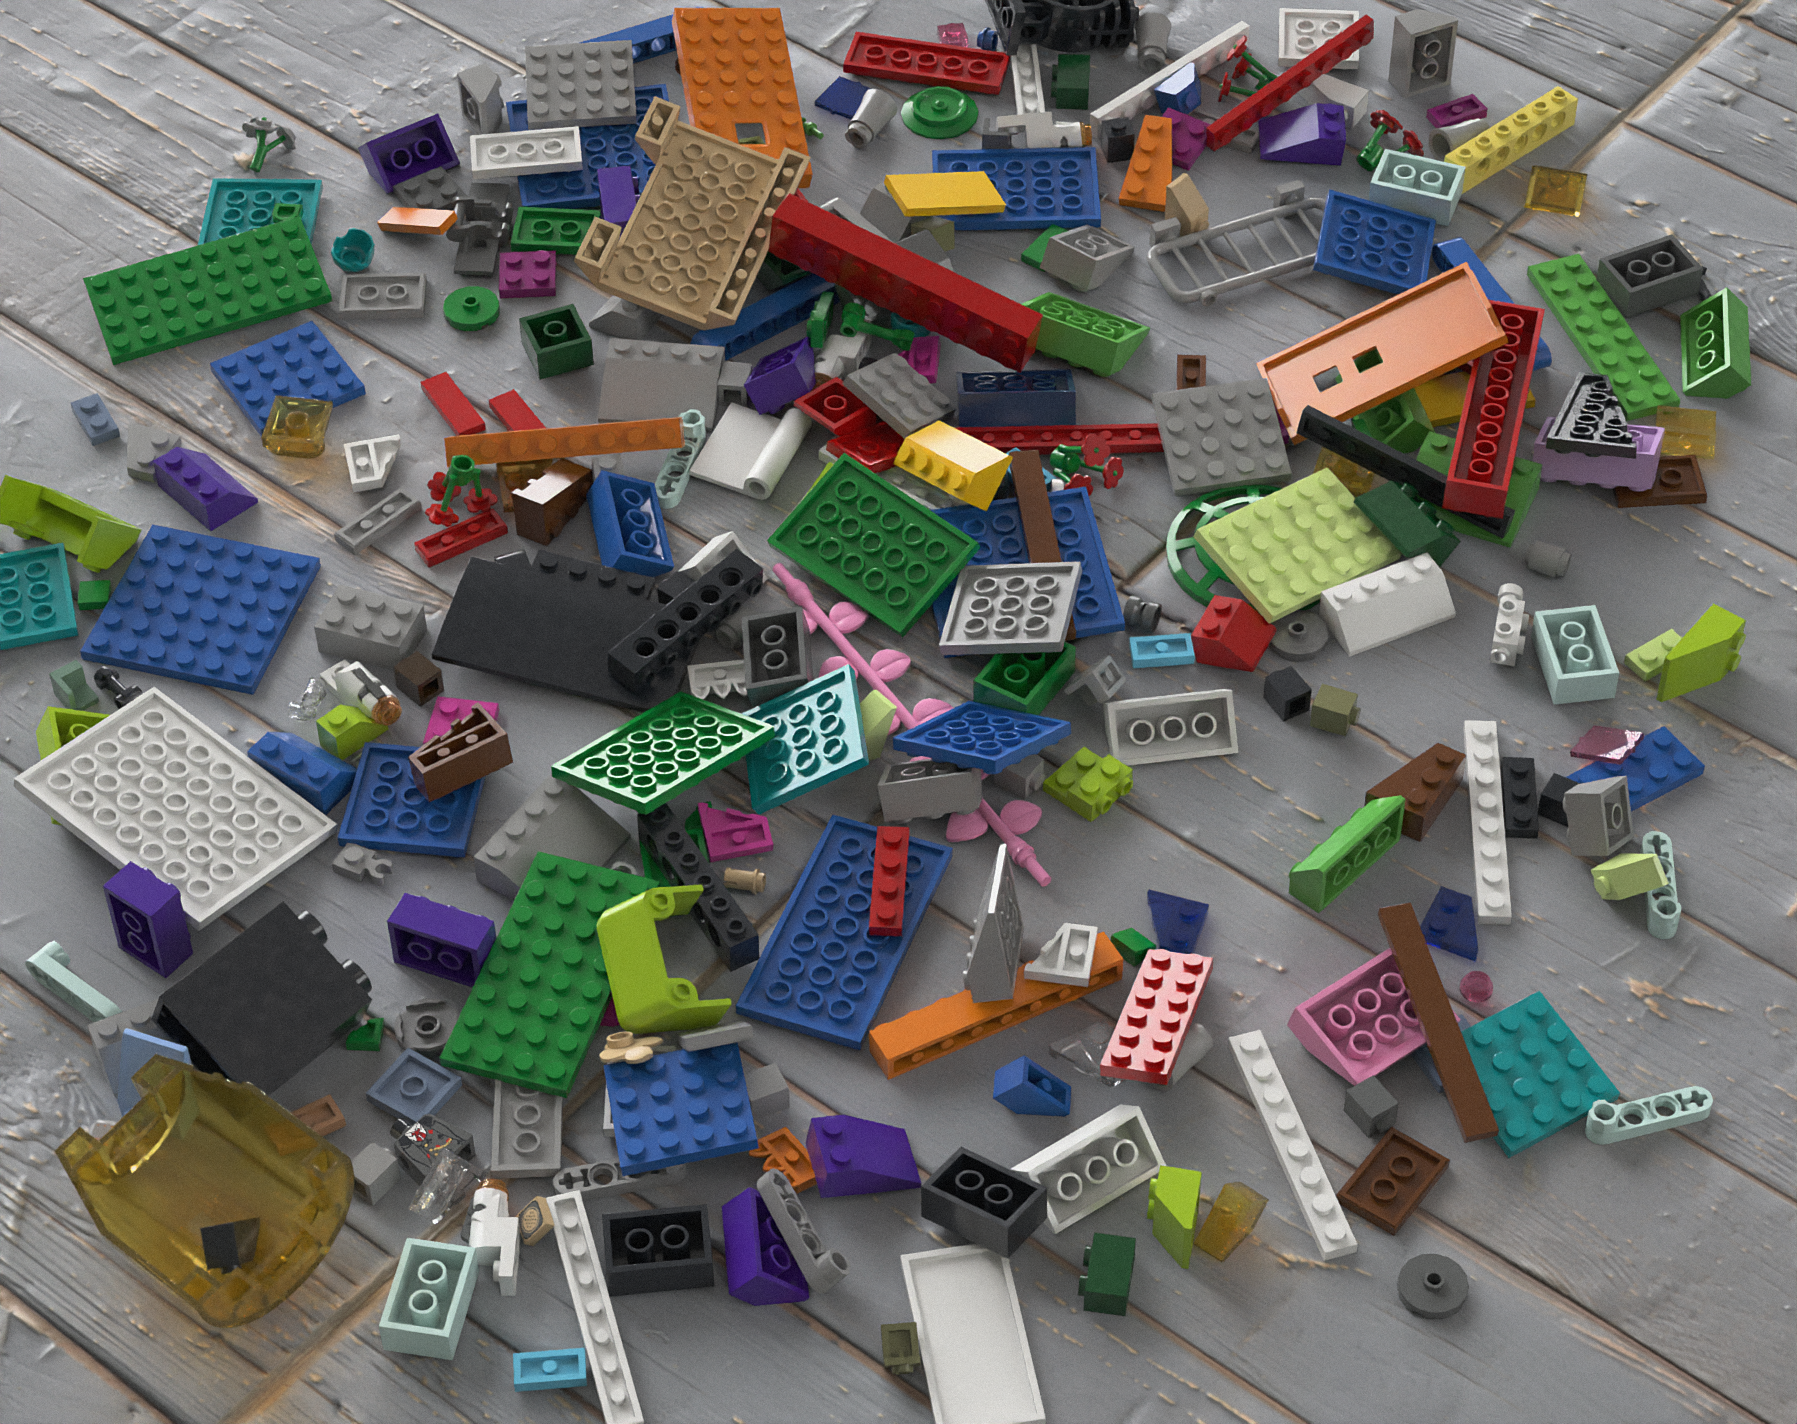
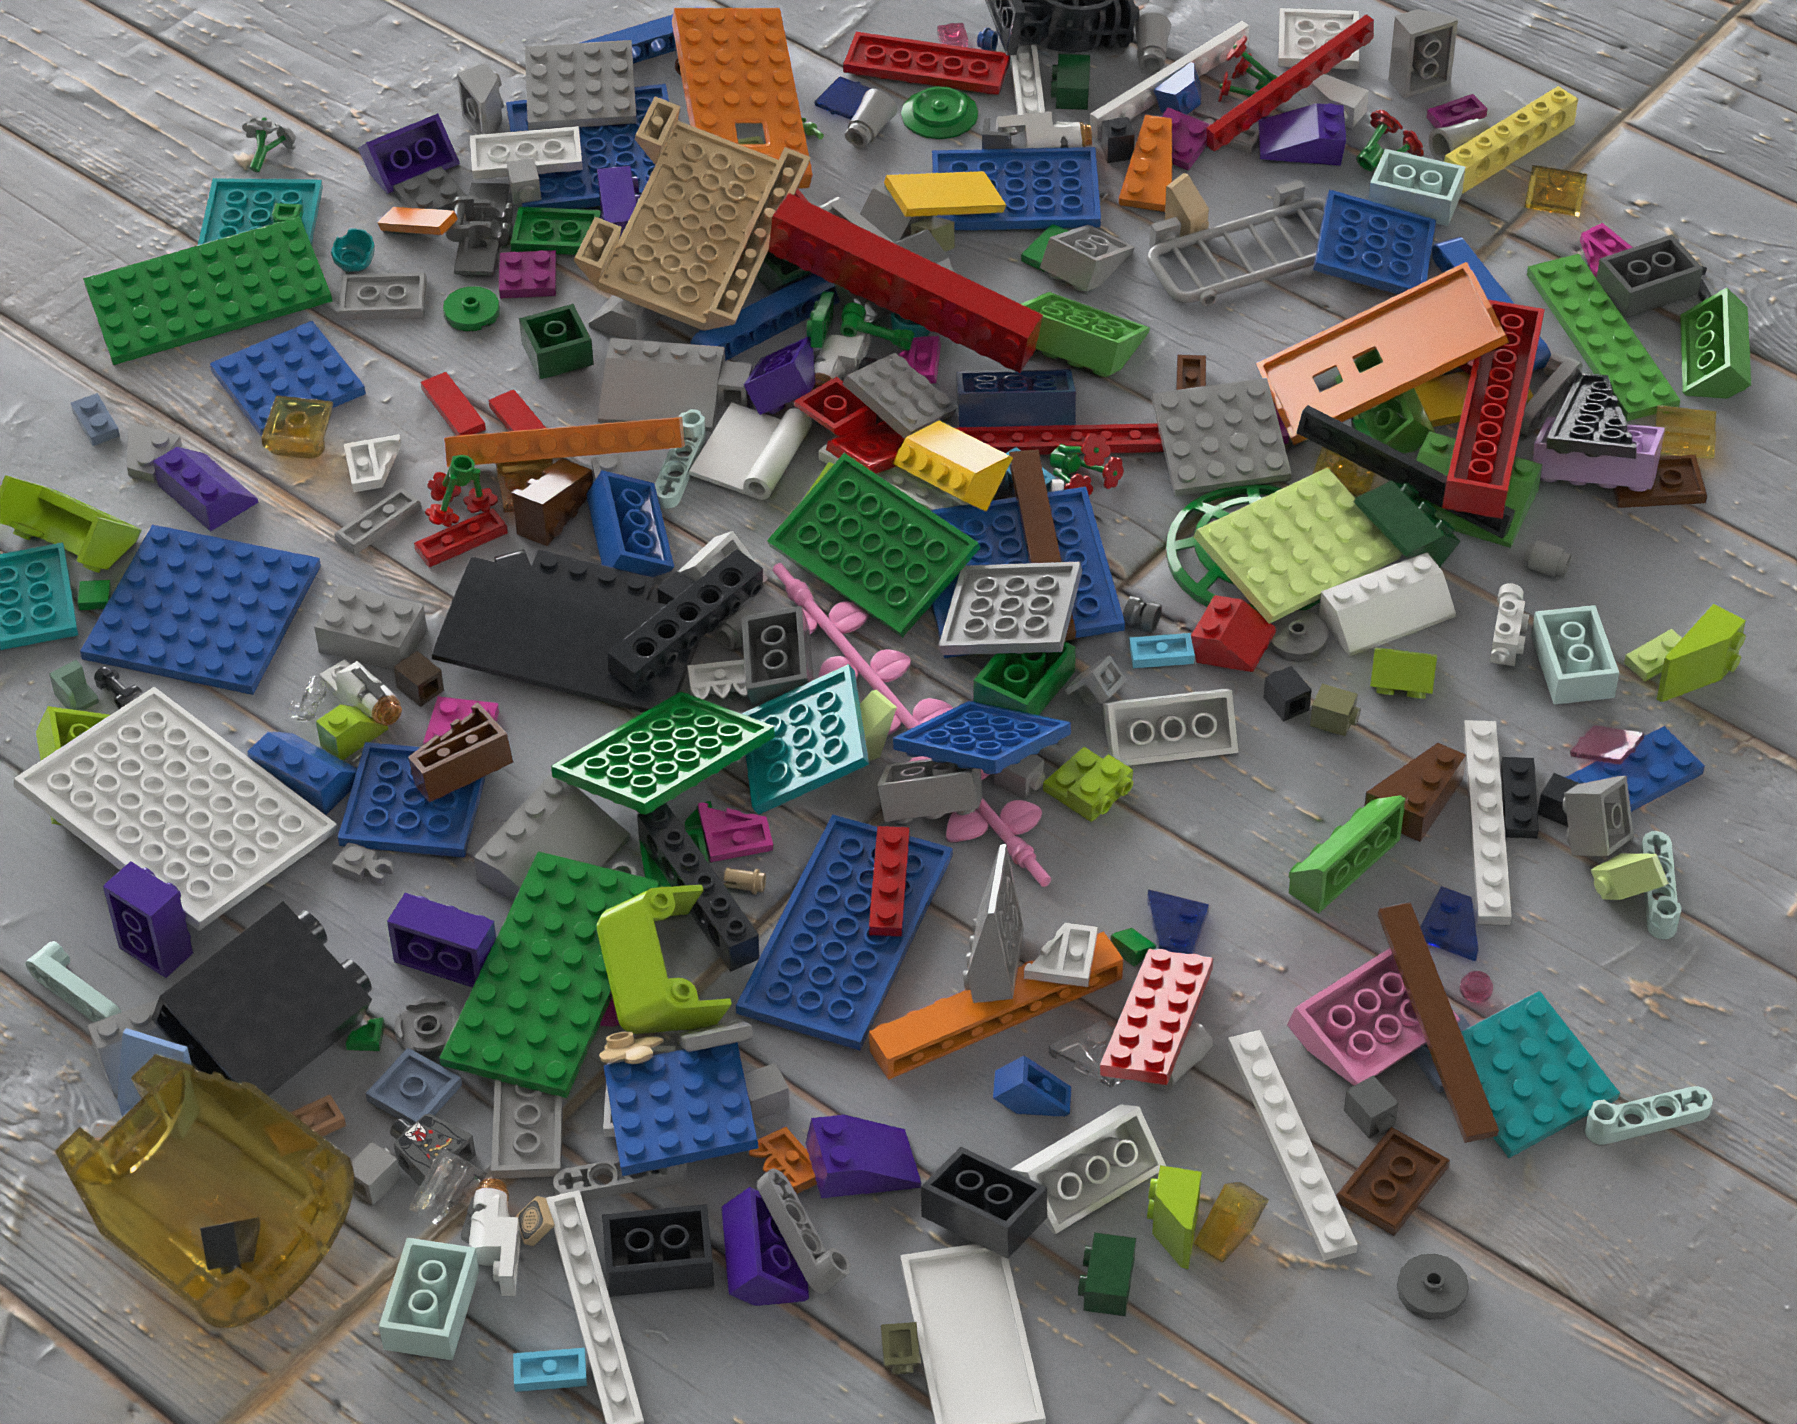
none -> light grey brick [507,158,541,204]
none -> lime slope [1370,647,1437,699]
none -> light grey beam [1520,352,1583,436]
none -> dark pink wing [1580,223,1633,278]

